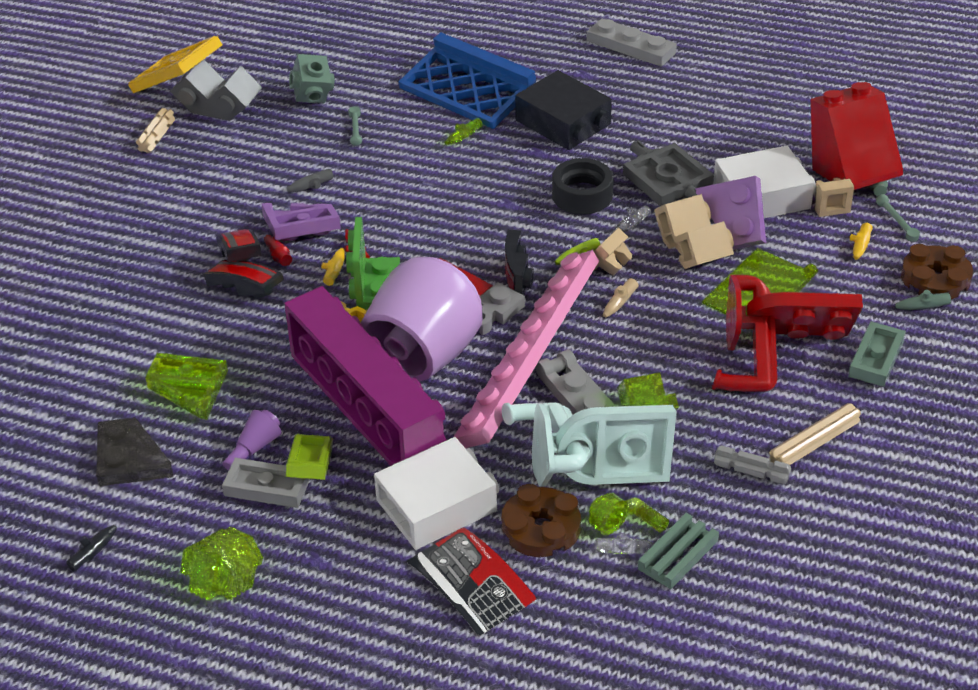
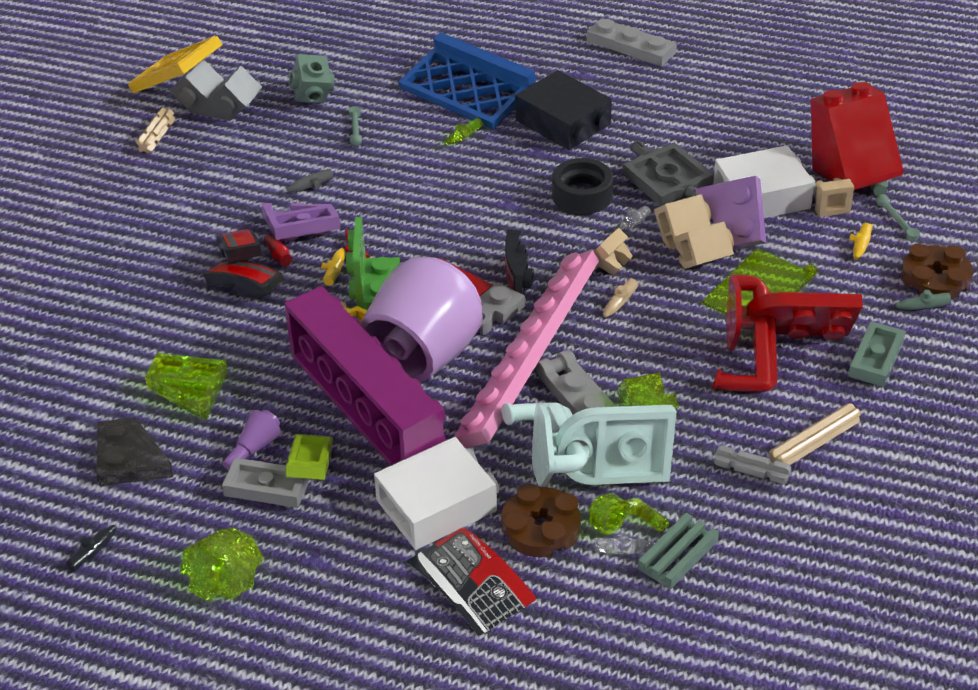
lime helmet [554,238,601,265] -> none

